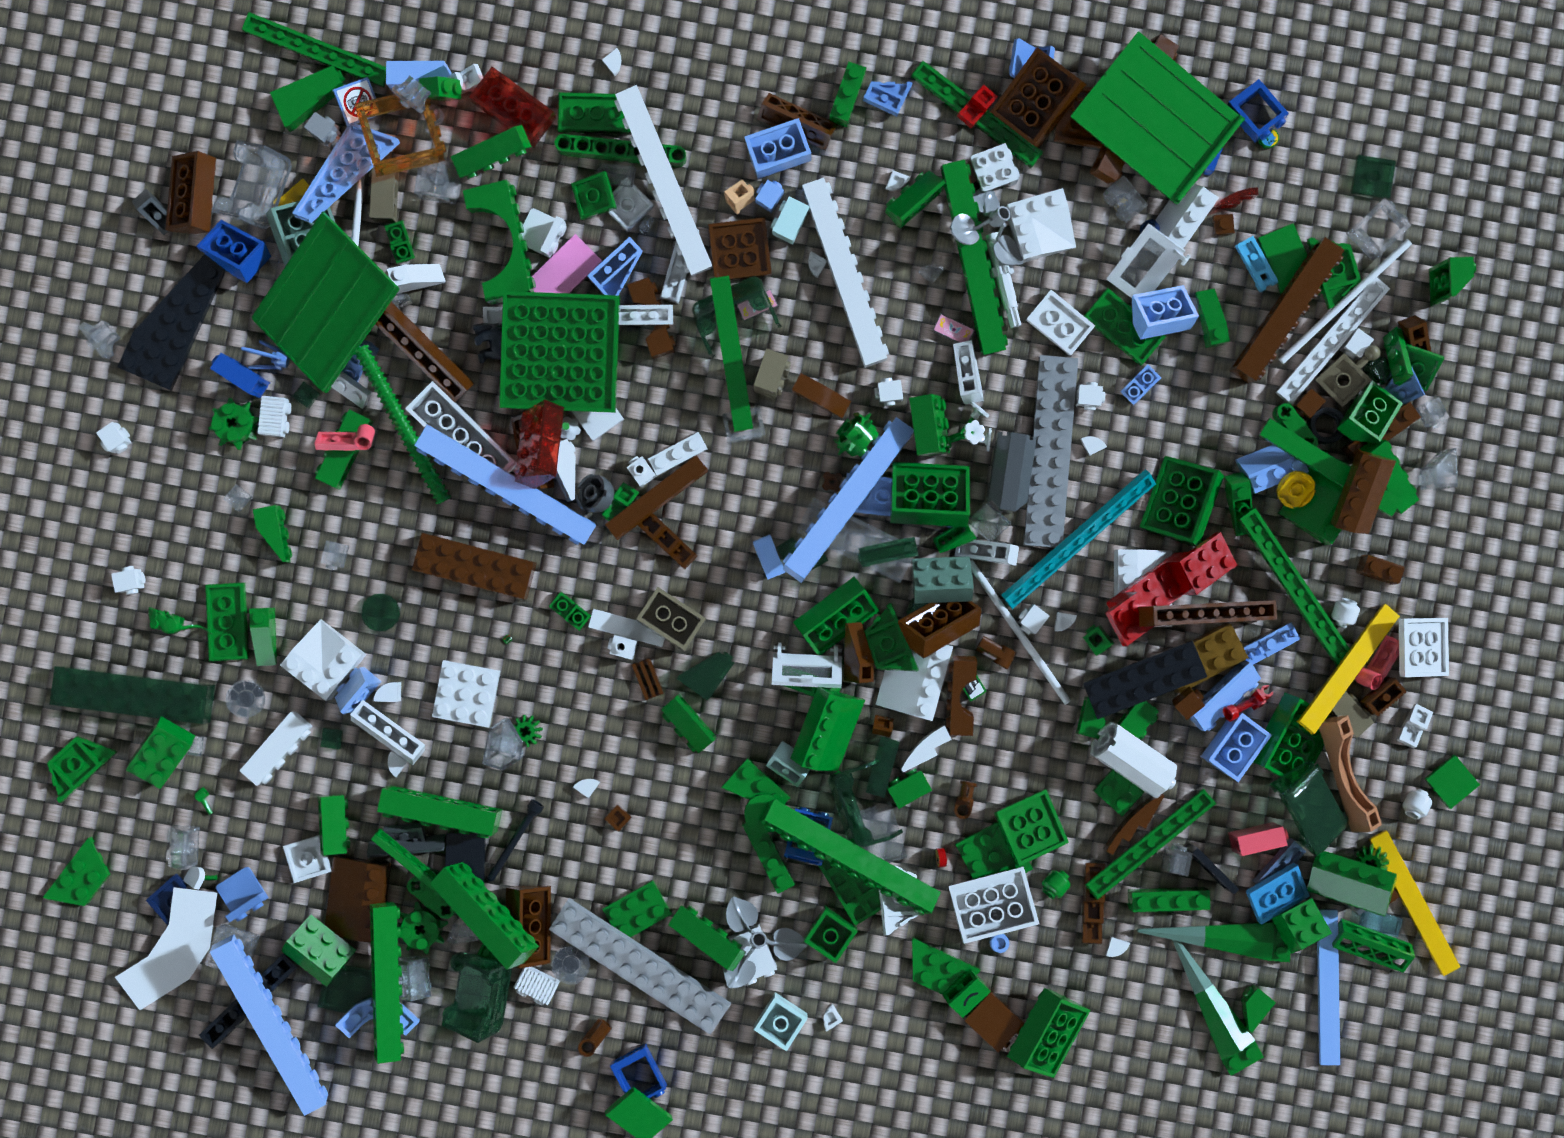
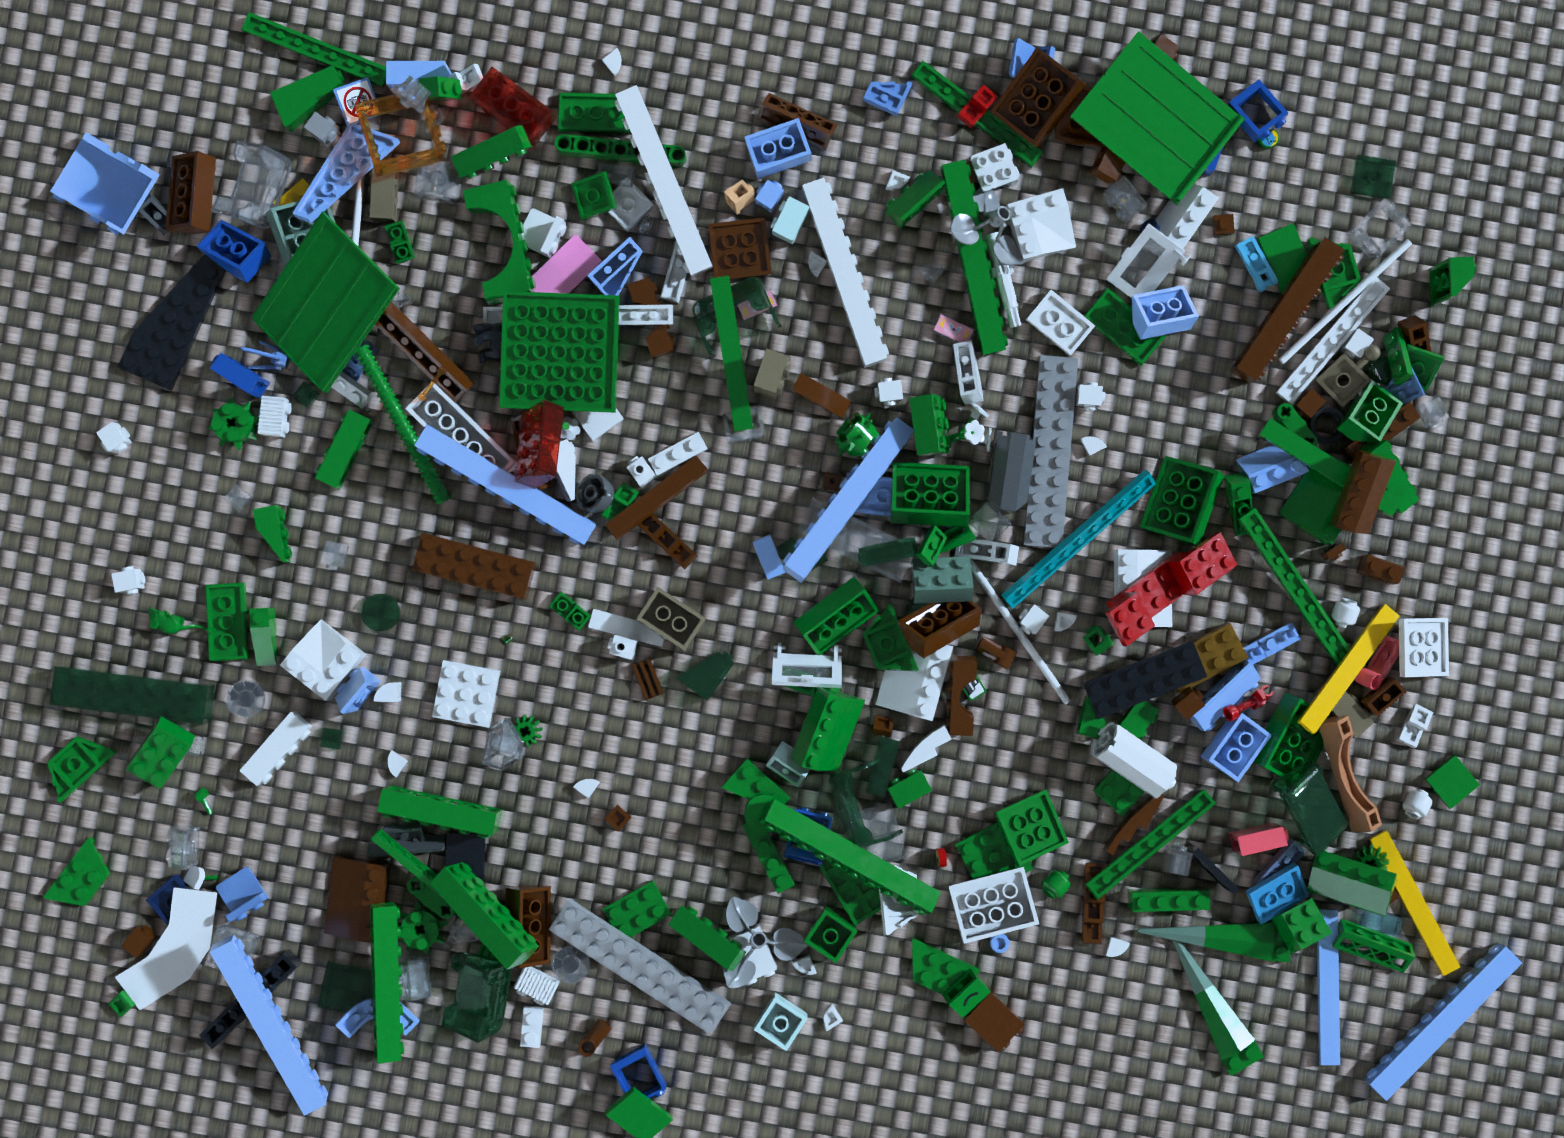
clear brick [78,320,120,359] -> none
brick [281,915,356,987] -> none
white tile [283,835,332,883] -> none
coral plate [315,424,375,451] -> none
green brick [318,794,350,856] -> none
white brick [350,700,425,765] -> none
white slope [385,264,446,294] -> none
black piece [487,799,544,882] -> none
green slope [661,694,717,753] -> none
green brick [829,61,867,128] -> none
reddish brown slope [844,622,874,683] -> none
reddish brown connector [953,780,977,819] -> none
green slope [1007,988,1091,1078] -> none
light blue slope [1120,364,1161,405] -> none
reddish brown brick [1138,600,1277,627] -> none
green slope [1195,288,1230,348] -> none
clear red slope [1216,187,1259,209] -> none
green slope [1241,984,1276,1032] -> none
yellow tile [1277,471,1316,508] -> none
clear slope [1418,448,1458,490] -> none
none -> light blue panel [51,132,160,235]
none -> green tile [108,990,136,1018]
none -> reddish brown brick [121,925,157,958]
none -> clear orange hinge [418,367,446,401]
none -> white plate [520,1006,544,1048]
none -> white tile [792,955,817,975]
none -> green plate [916,525,947,567]
none -> reddish brown plate [1321,543,1346,561]
none -> light blue brick [1364,943,1522,1101]

